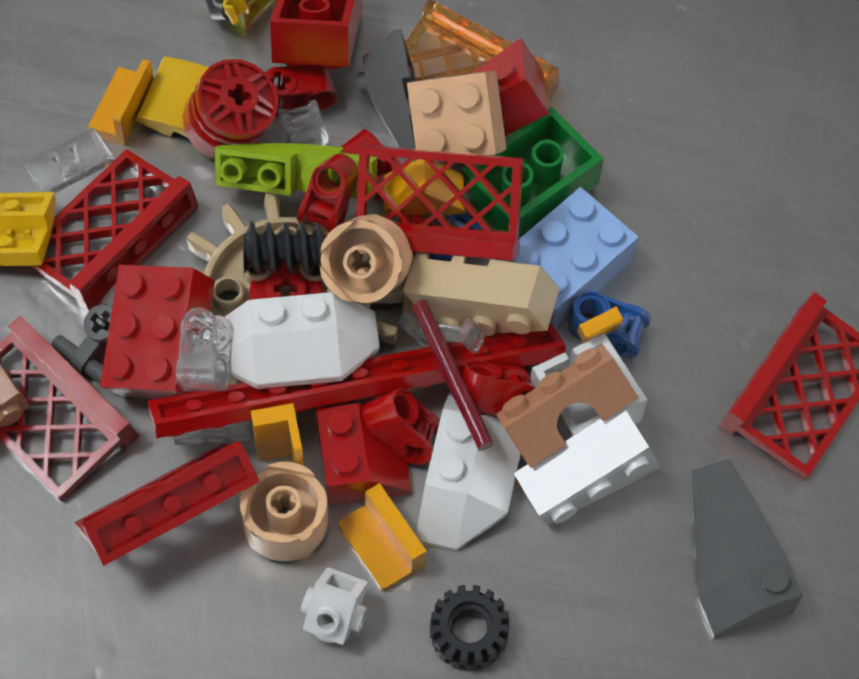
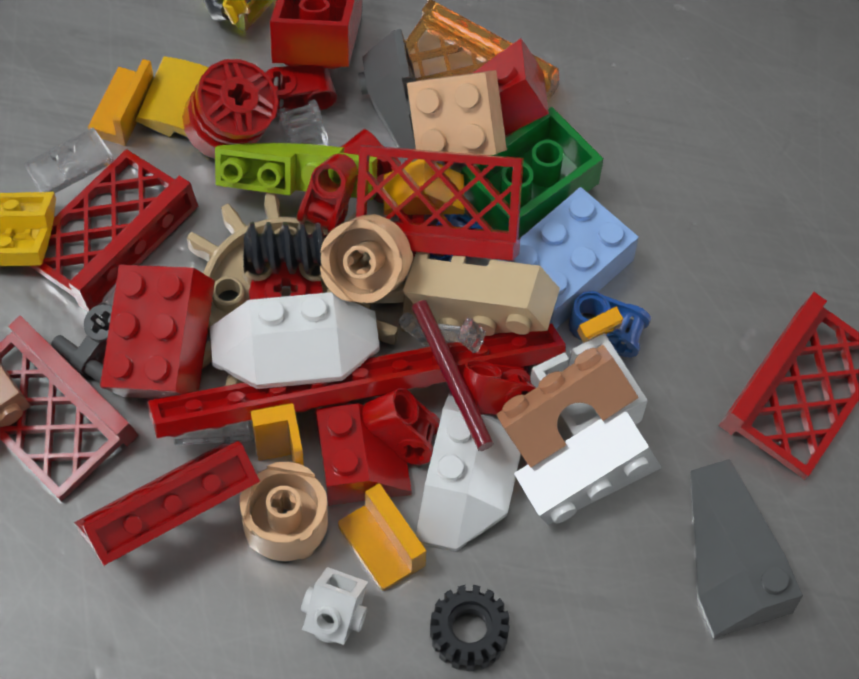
clear piece [176,307,234,391] -> none

